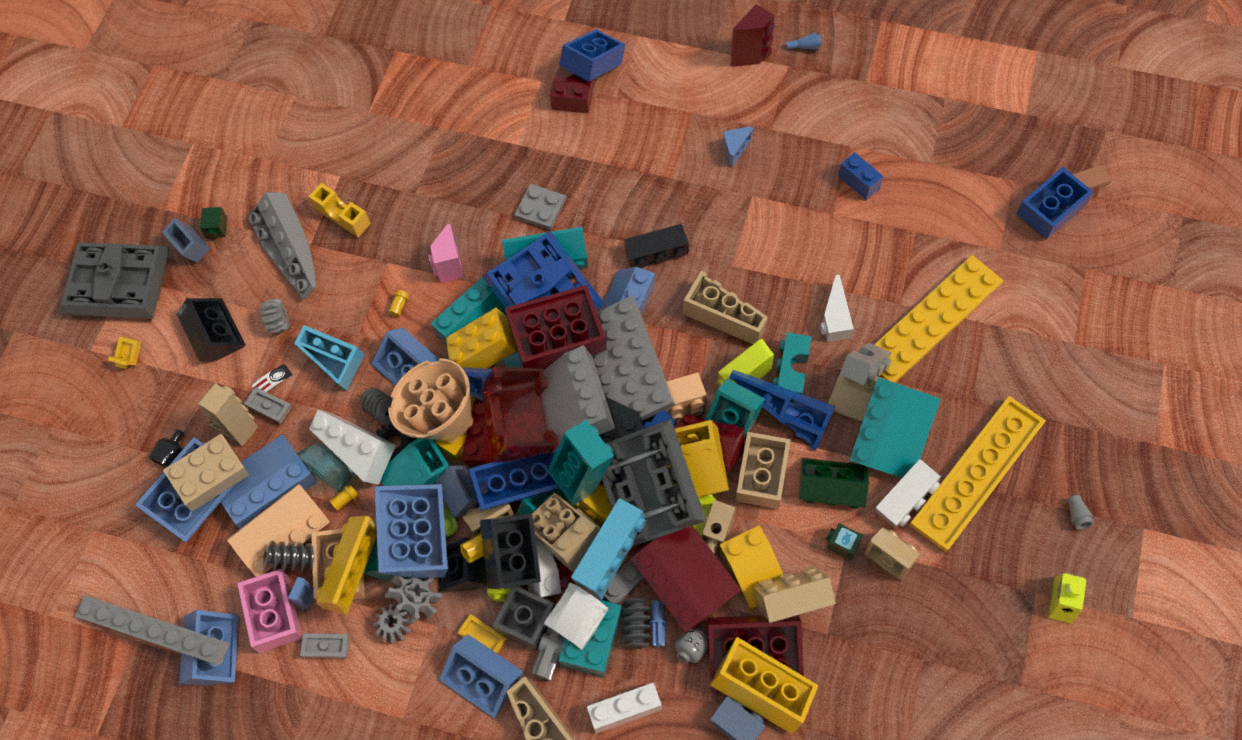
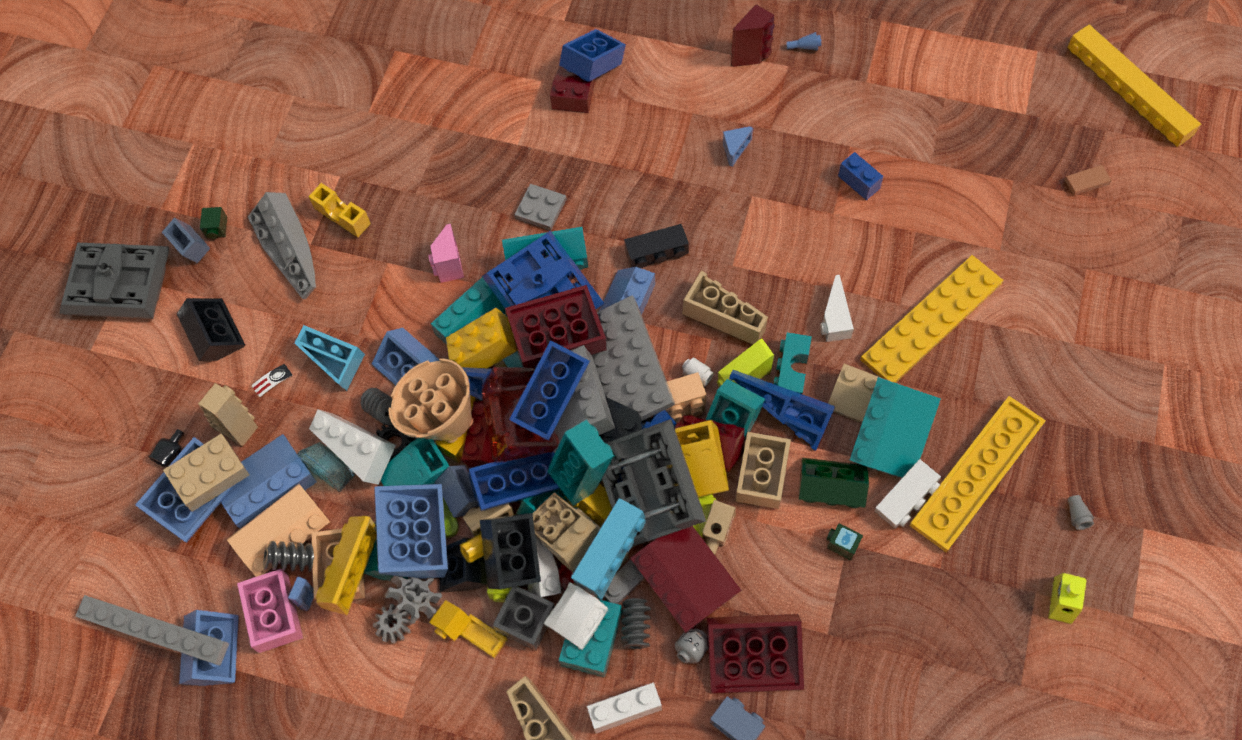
yellow bracket [108,336,142,368] -> none
light grey plate [244,387,292,424] -> none
light grey gear [260,299,290,333] -> none
light grey plate [300,633,350,659] -> none
yellow pin [329,485,359,511] -> none
yellow pin [388,290,409,317] -> none
medium blue slope [439,634,523,719] -> none
light grey piece [532,627,565,681] -> none
medium blue axle [649,600,667,647] -> none
yellow slope [710,637,819,734] -> none
yellow slope [719,525,783,611] -> none
tan brick [753,567,836,623] -> none
light grey arch [840,342,891,385] -> none
tan slope [864,527,920,581] -> none
blue brick [1016,167,1094,239] -> none
none -> yellow brick [429,600,471,641]
none -> blue slope [509,340,590,440]
none -> white brick [681,357,714,387]
none -> yellow brick [1067,25,1201,147]

